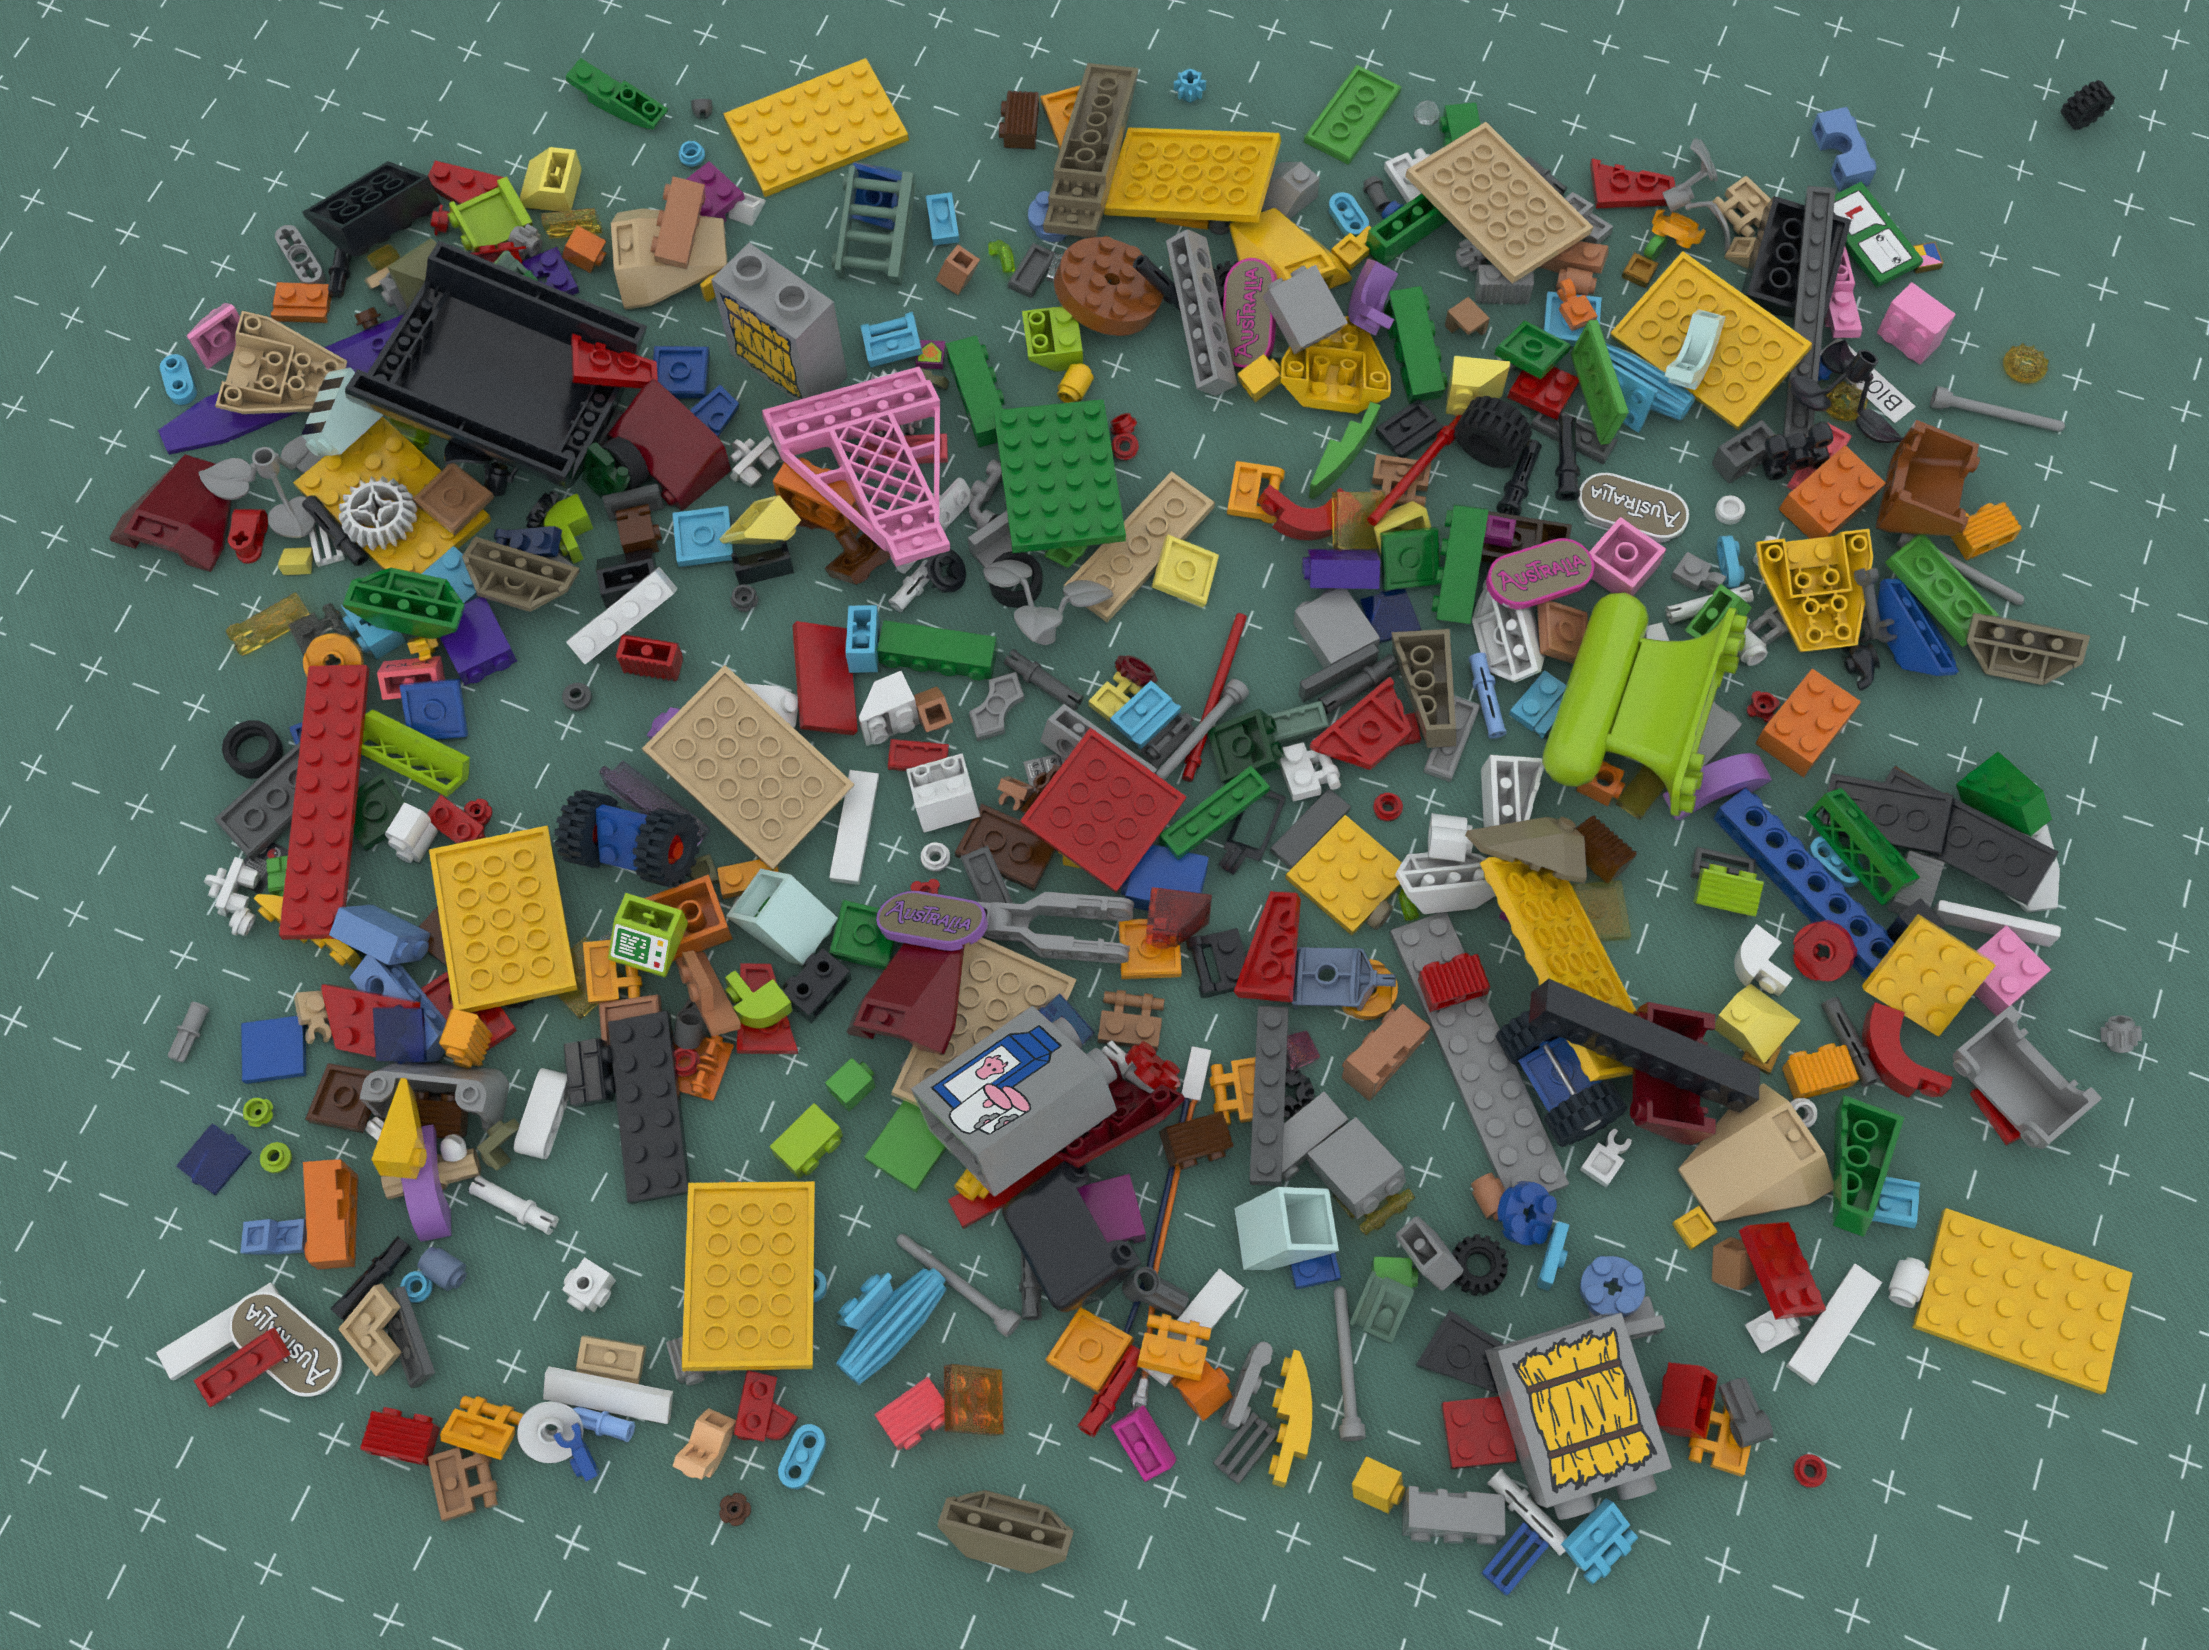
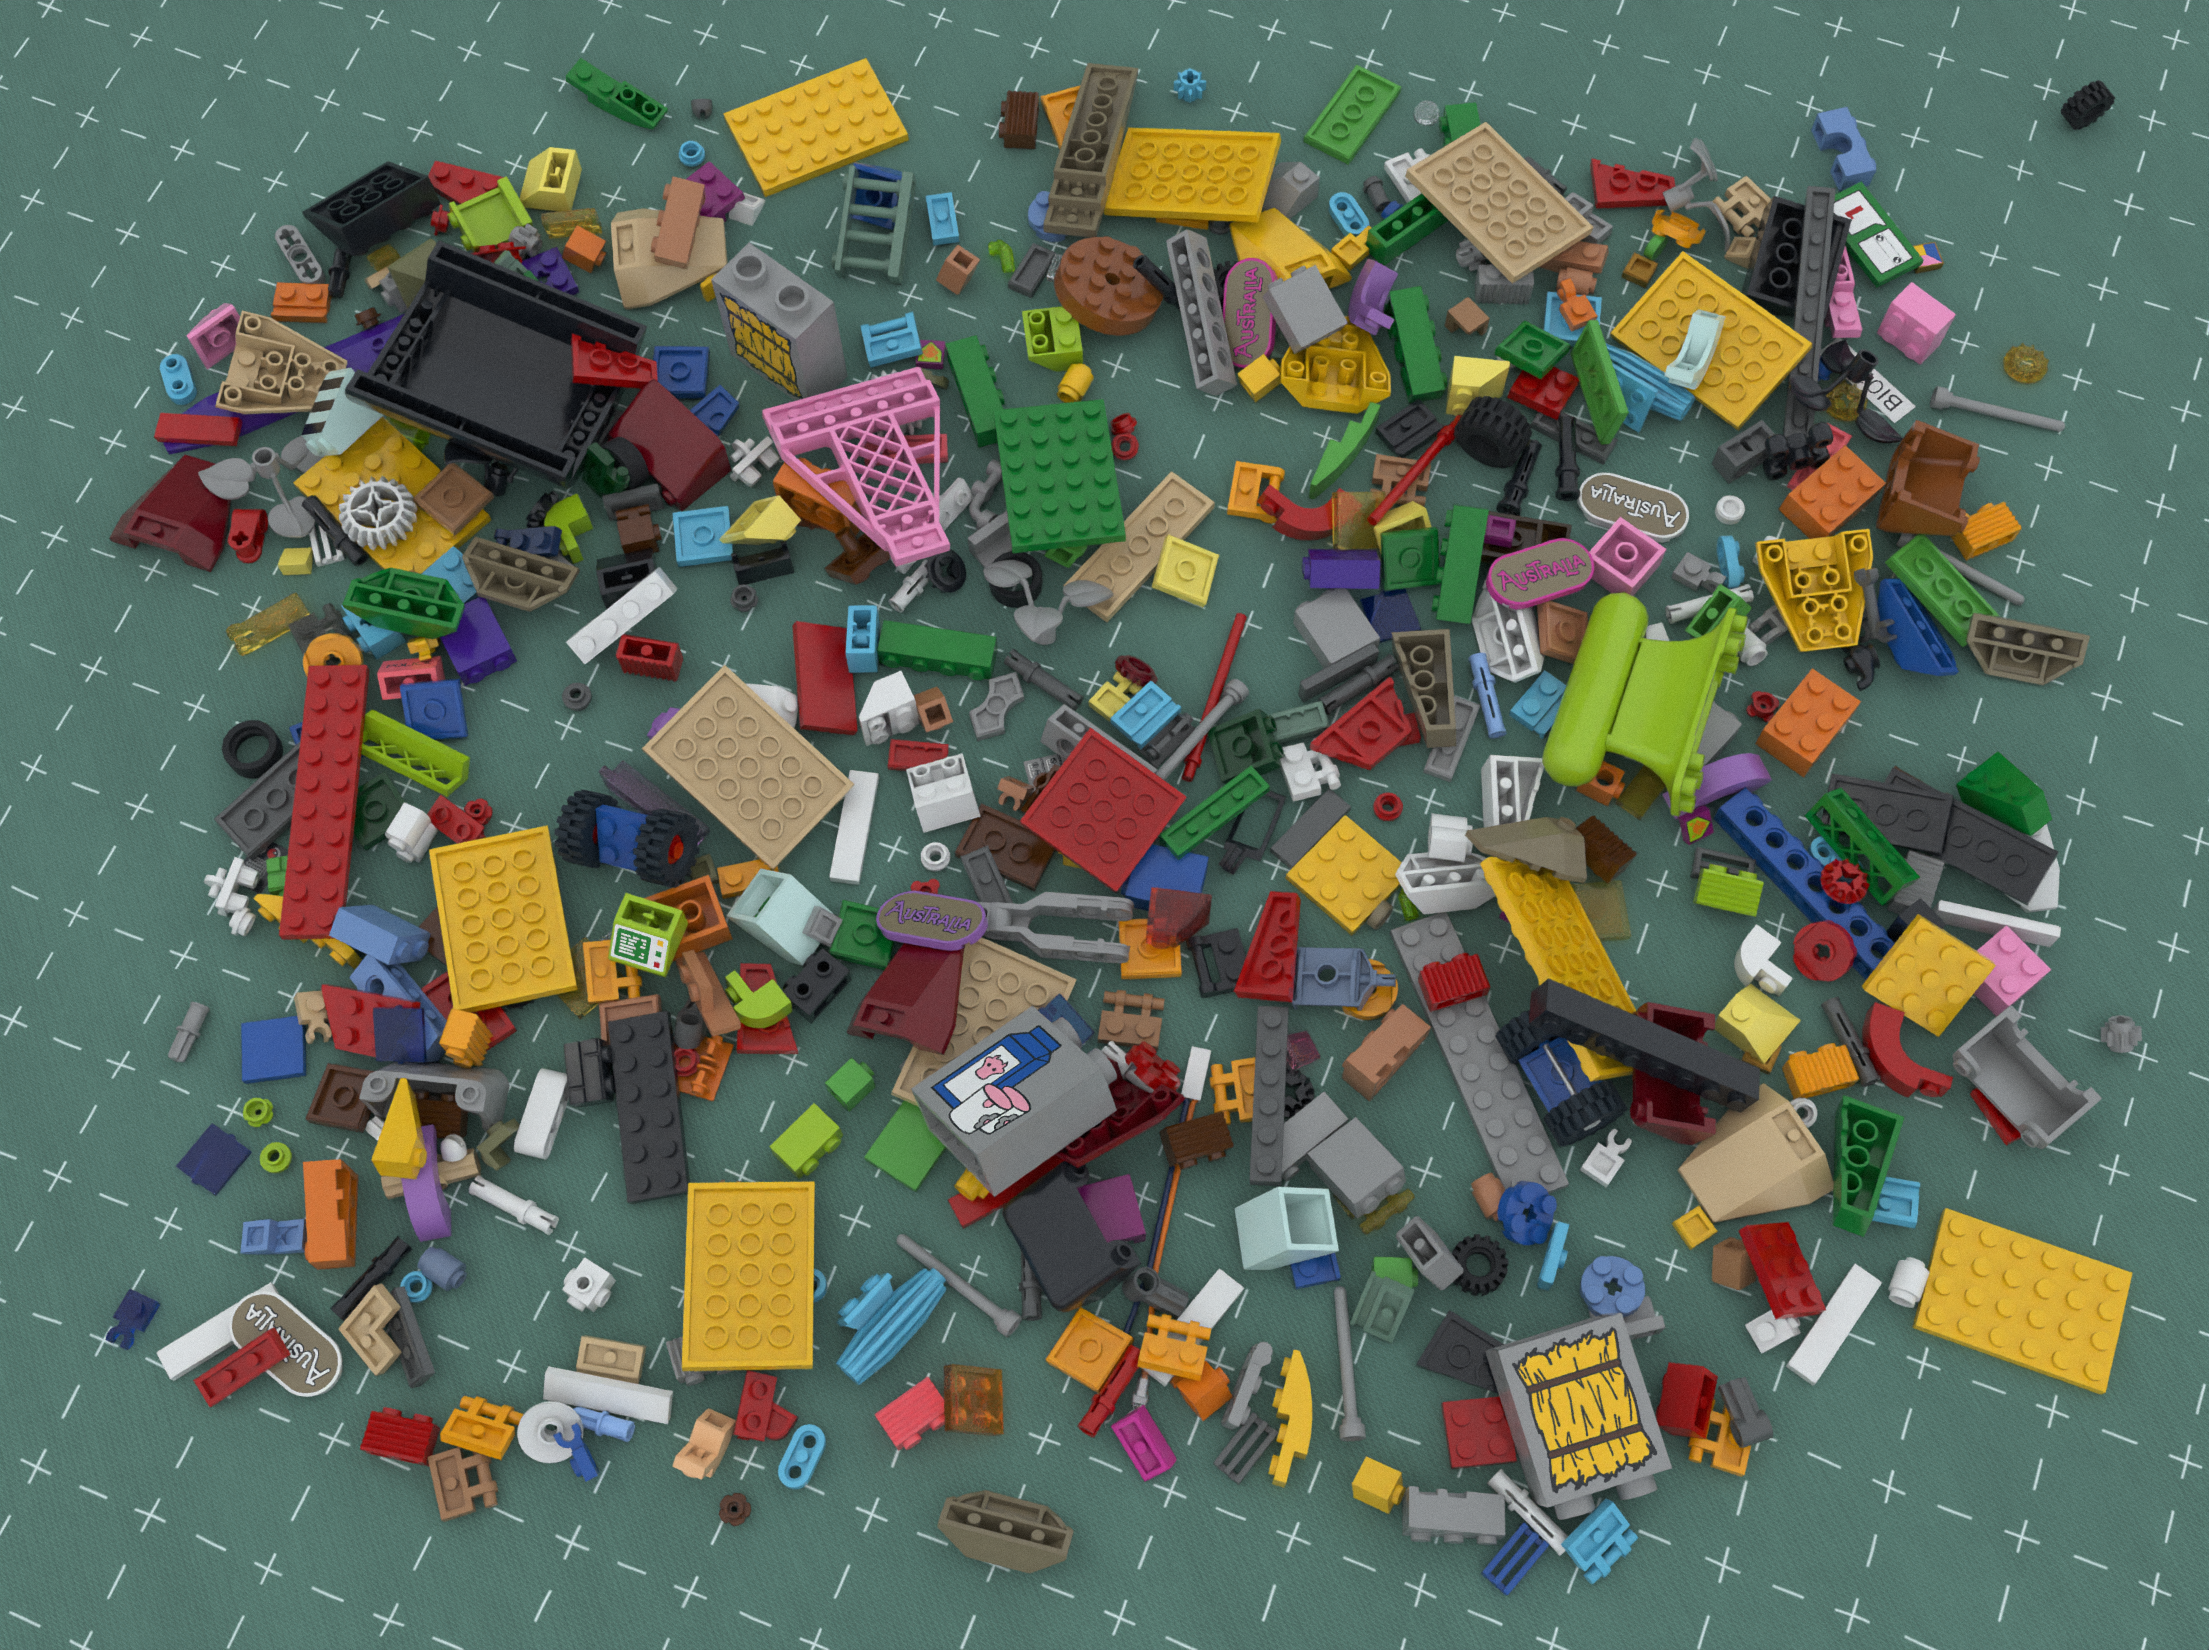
red plate [1793,1454,1827,1488] -> none
none -> clear blue plate [105,1289,161,1350]
none -> red tile [154,413,243,446]
none -> light grey tile [802,906,843,947]
none -> tile [1678,805,1714,845]
none -> red gear [1820,858,1870,904]

